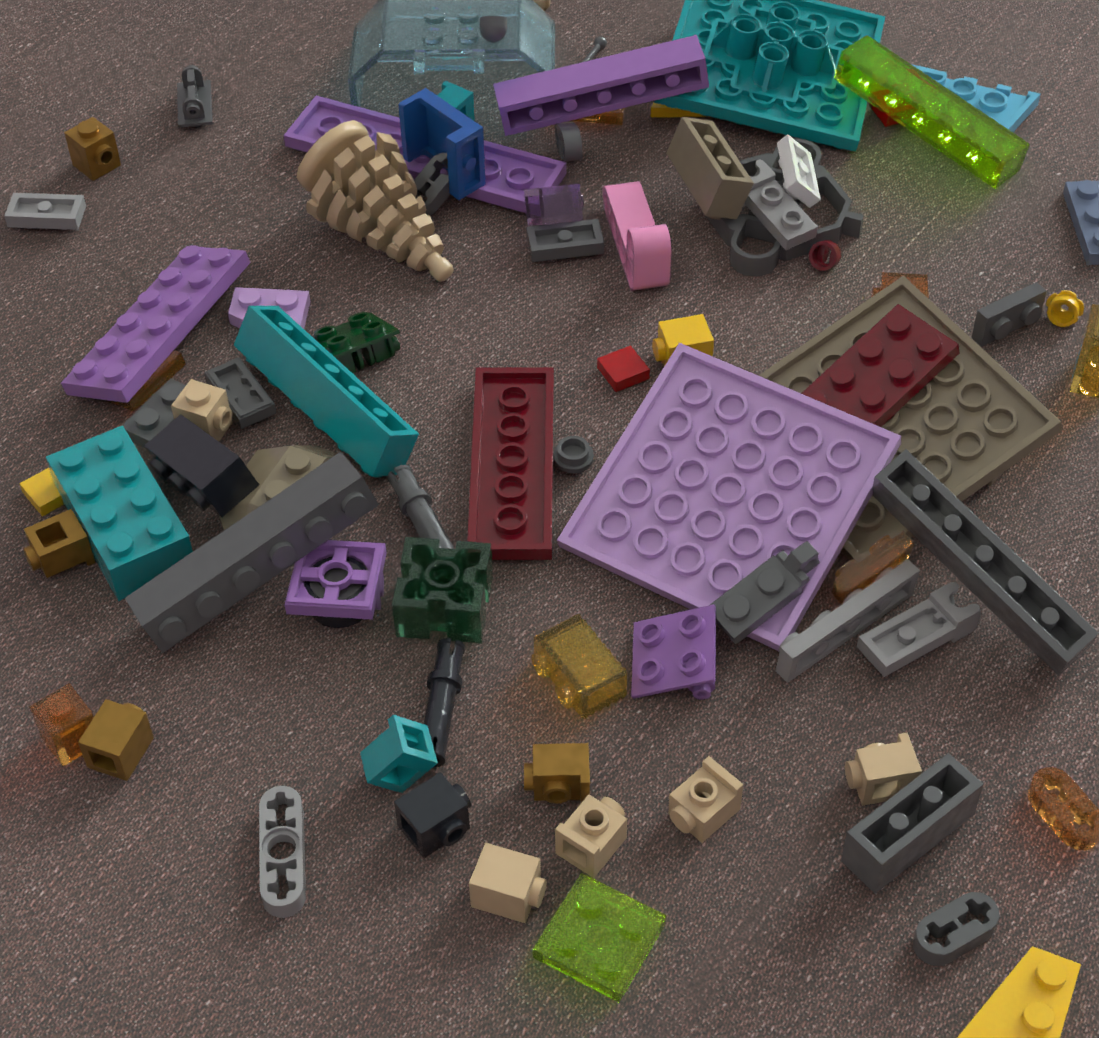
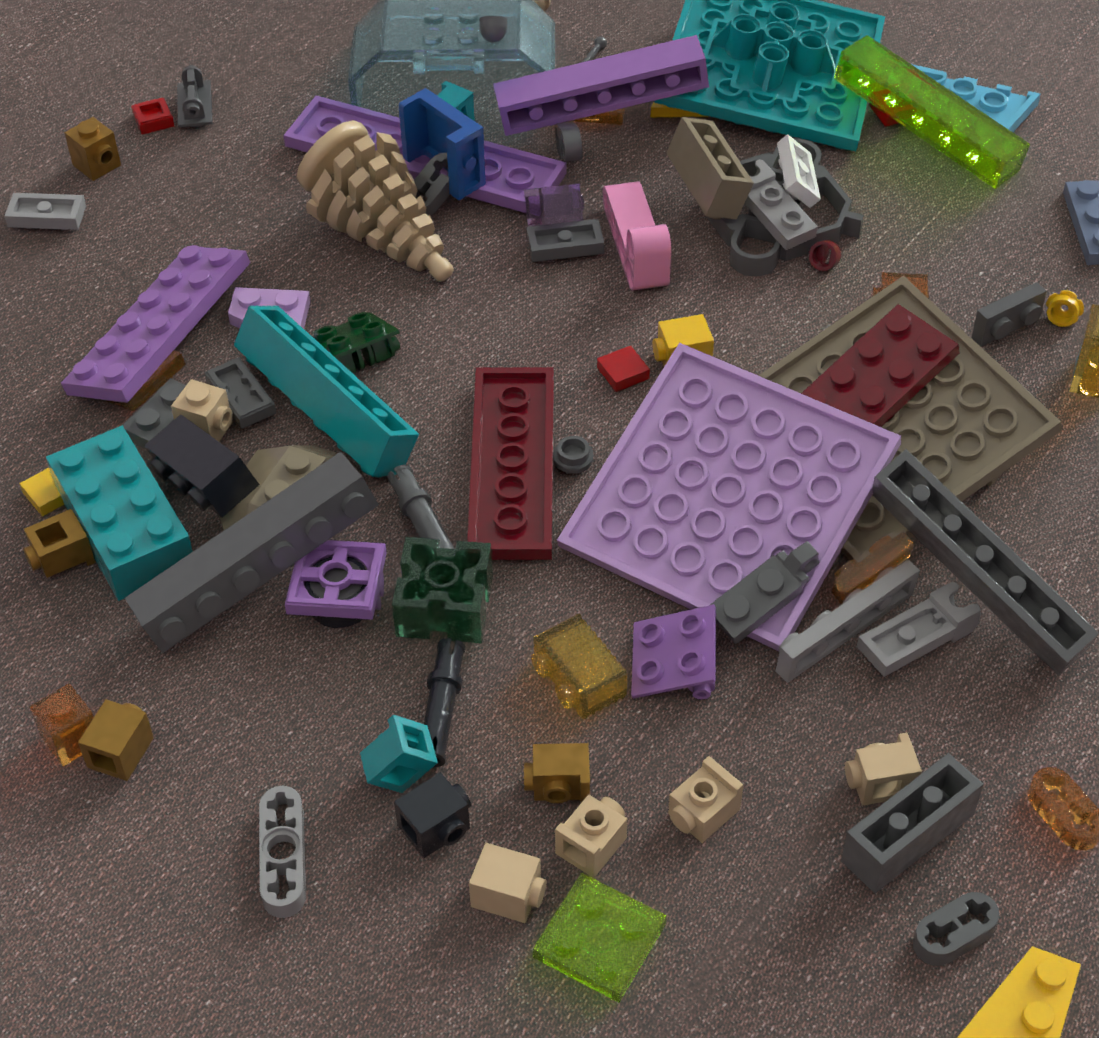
none -> red tile [131,97,174,135]

